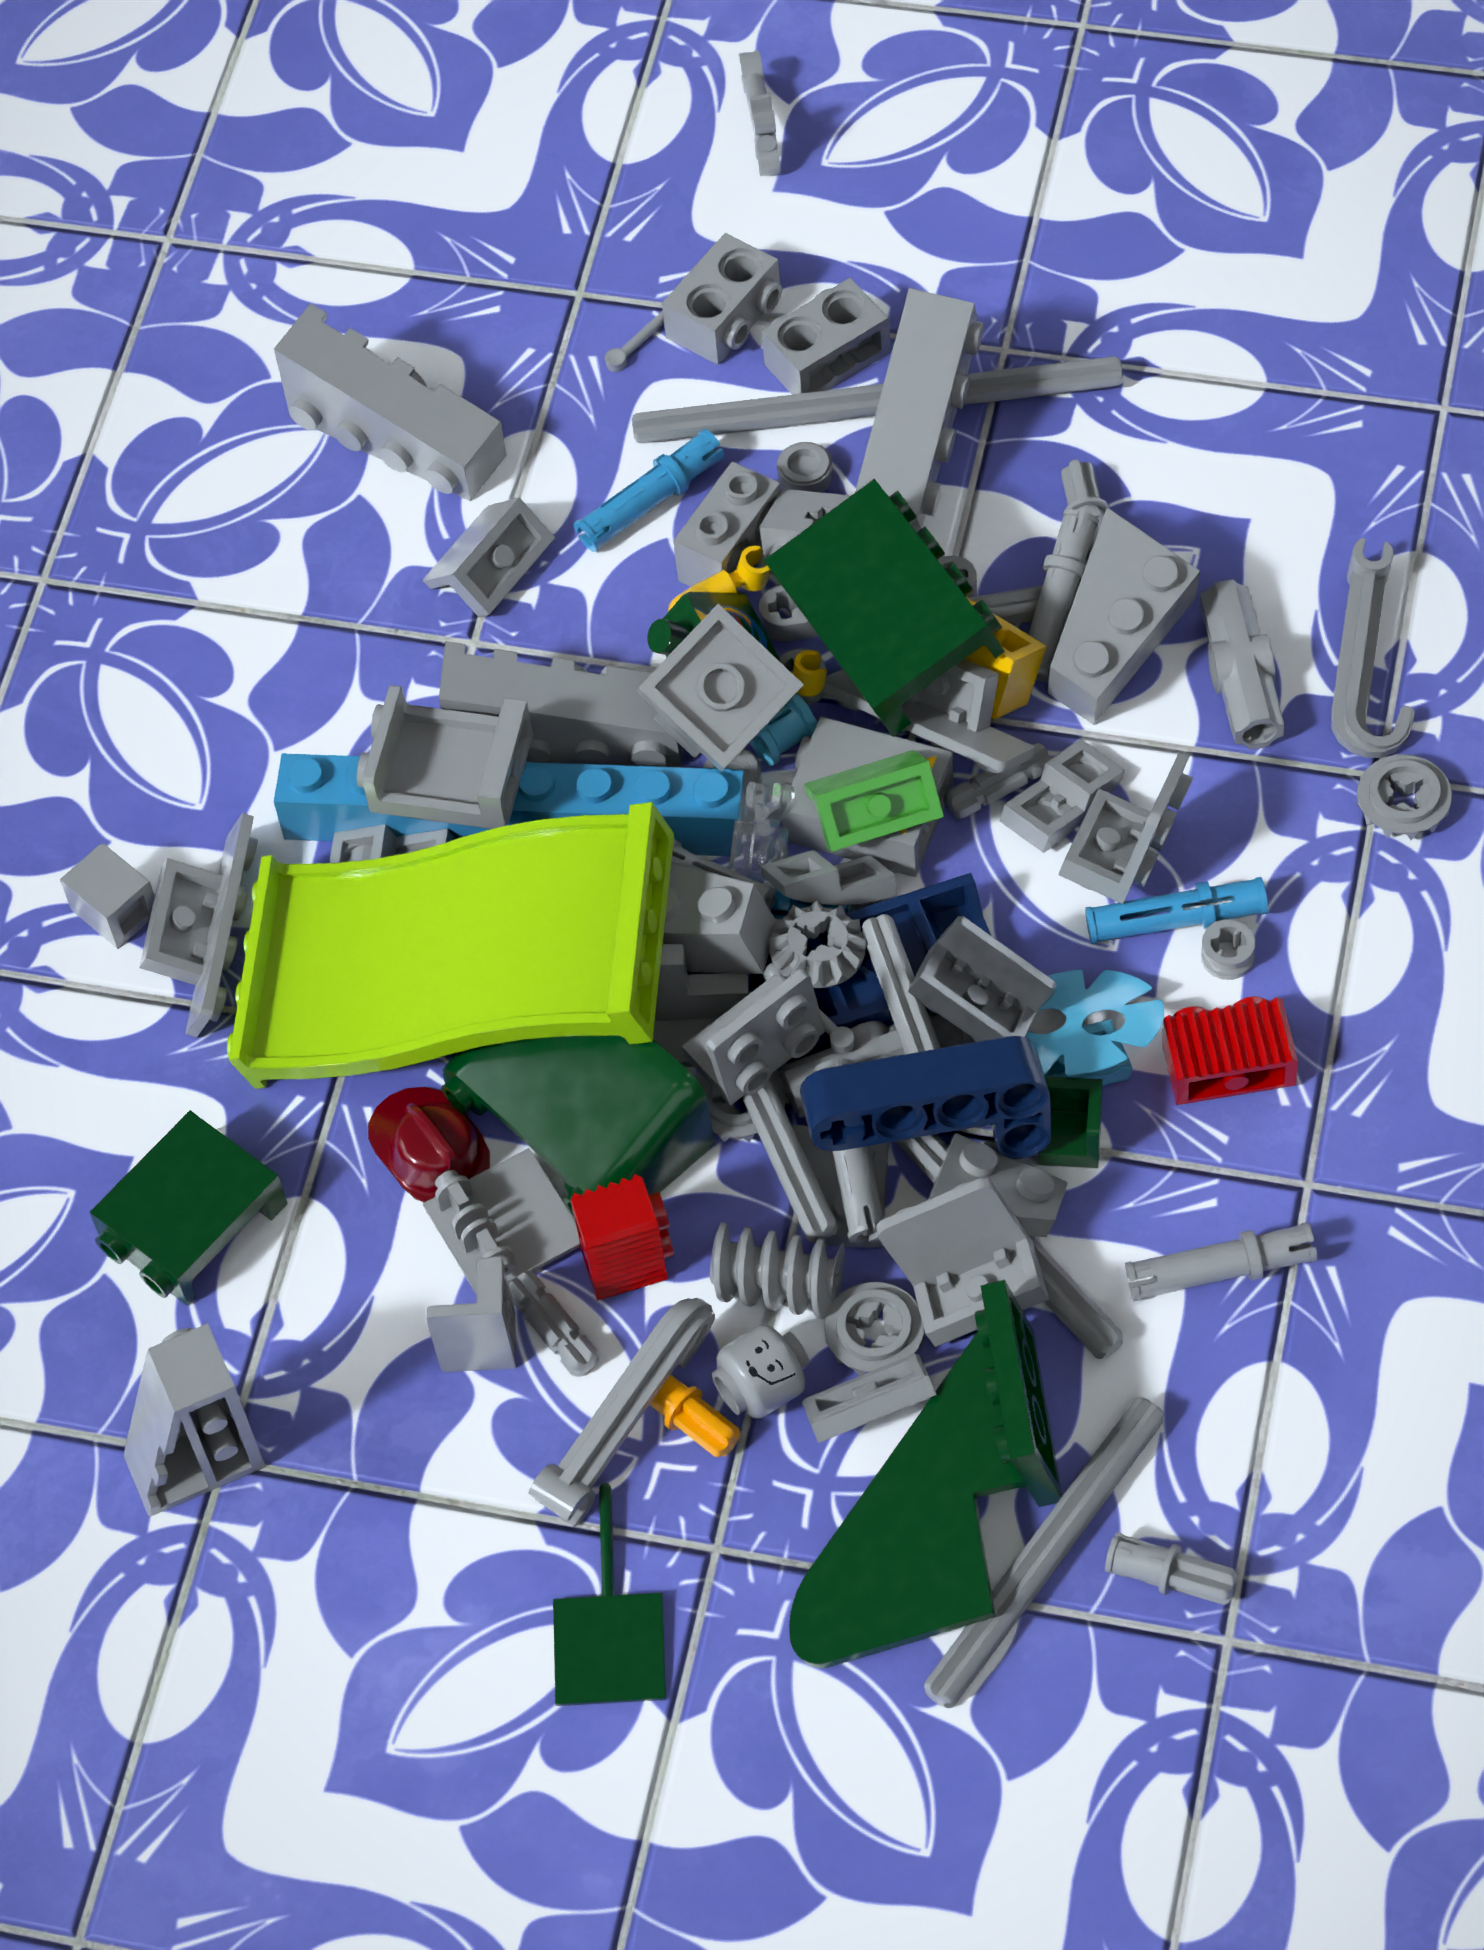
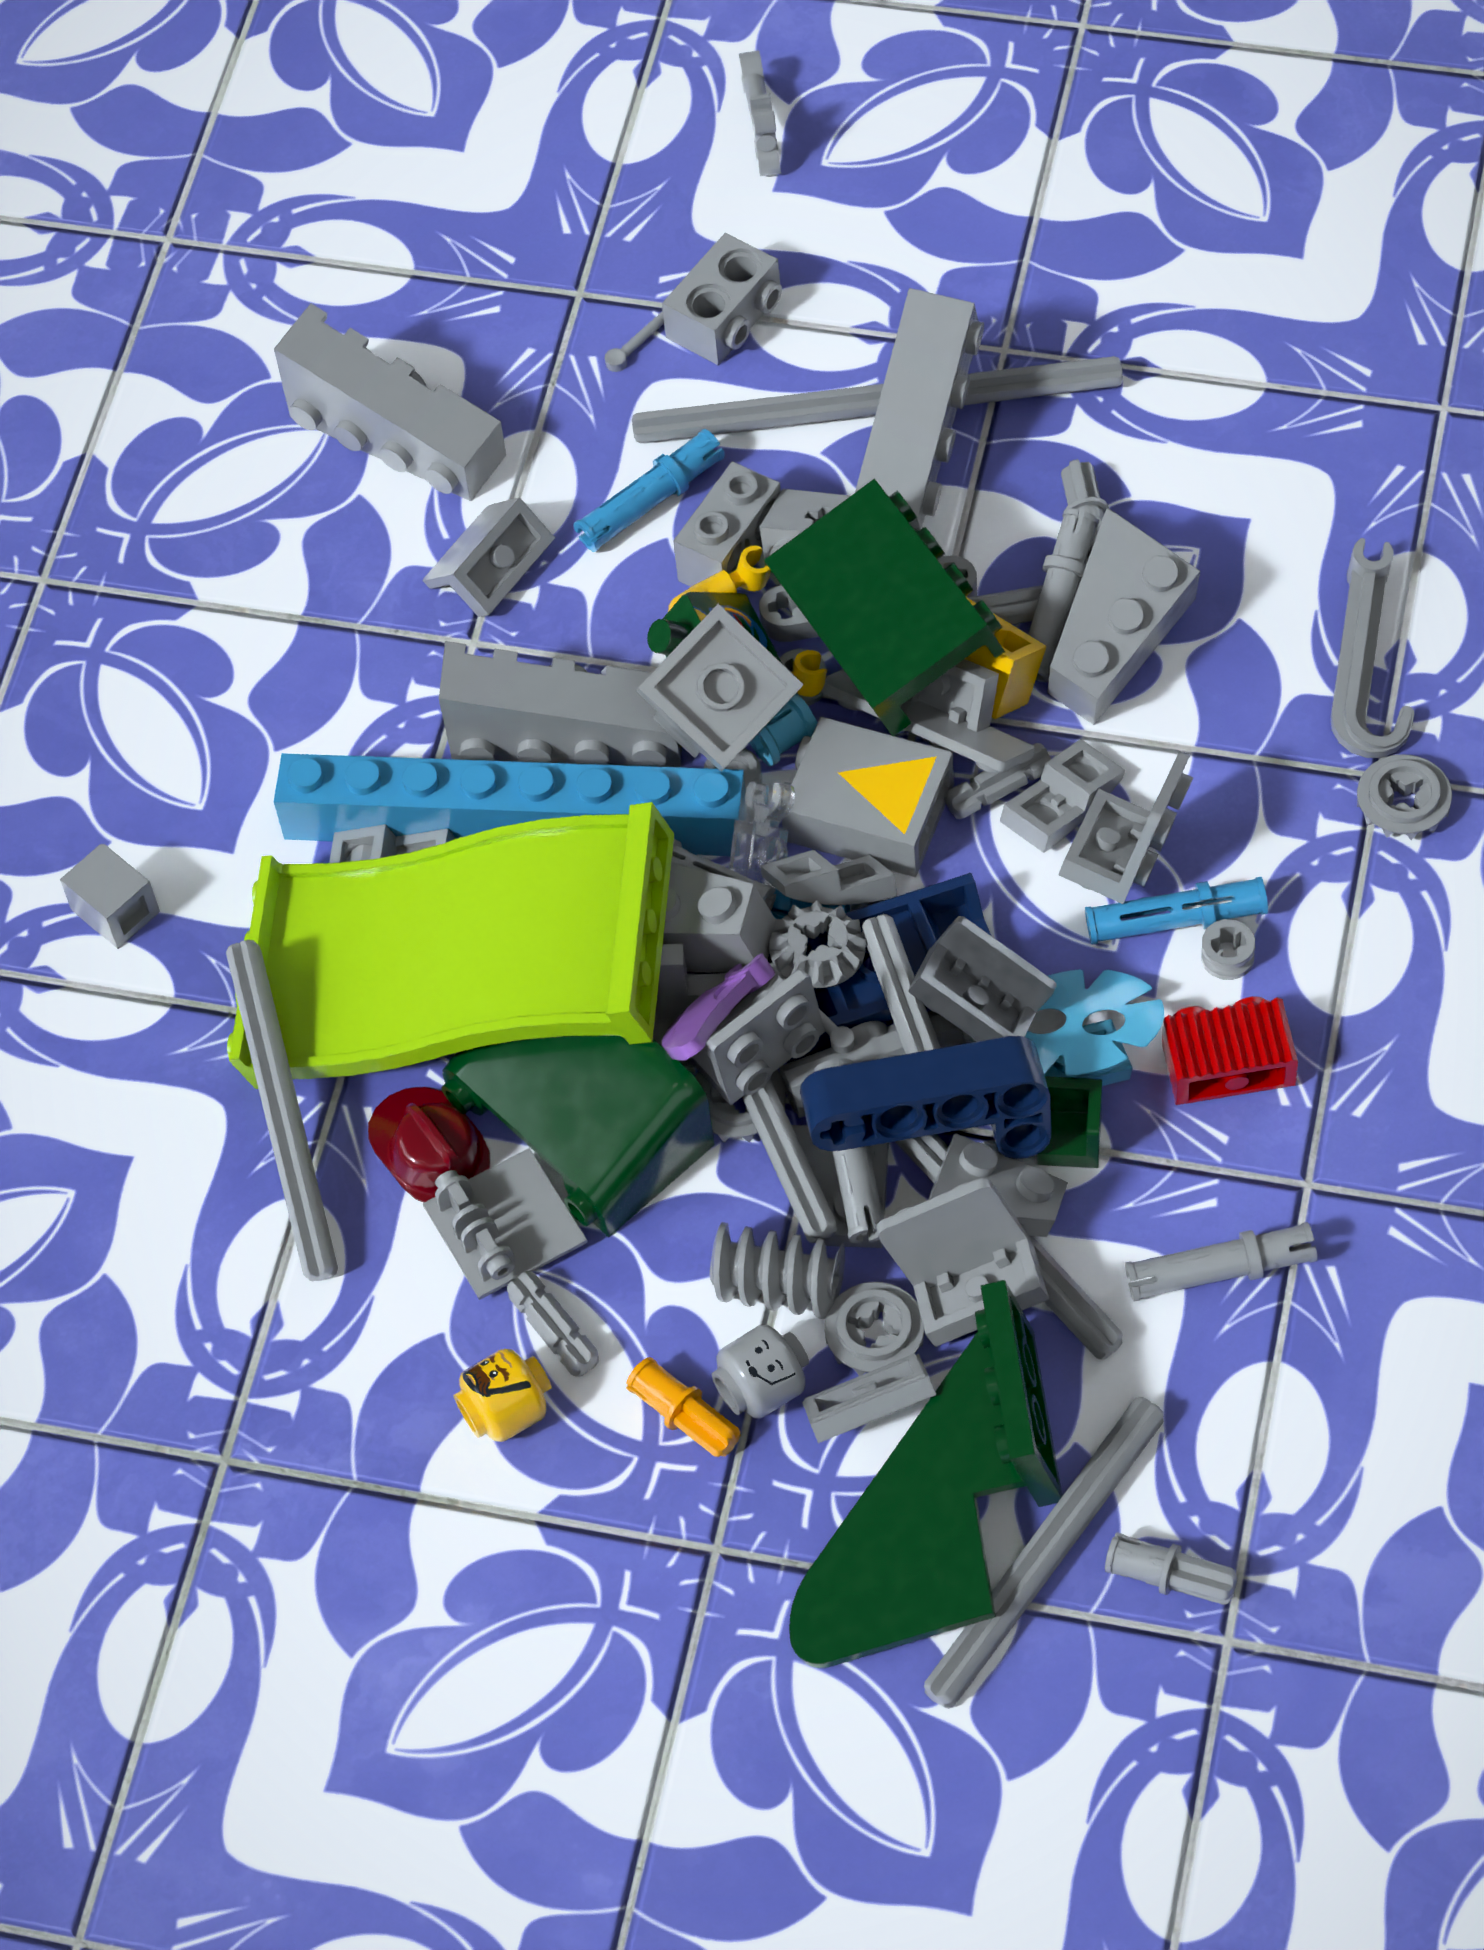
dark green panel [89,1110,288,1305] -> none
light grey wedge [123,1323,266,1517] -> none
light grey bracket [139,813,258,1038] -> none
light grey panel [357,685,533,829] -> none
light grey panel [427,1256,516,1372] -> none
light grey piece [528,1297,715,1527] -> none
dark green piece [553,1483,666,1706] -> none
red brick [570,1174,675,1301] -> none
light grey brick [761,278,891,394] -> none
light grey tile [777,442,833,493] -> none
bright green panel [804,750,944,852] -> none
light grey piece [1200,579,1284,750] -> none
none -> light grey axle [226,940,338,1281]
none -> yellow head [454,1348,552,1442]
none -> medium lavender piece [662,953,775,1060]

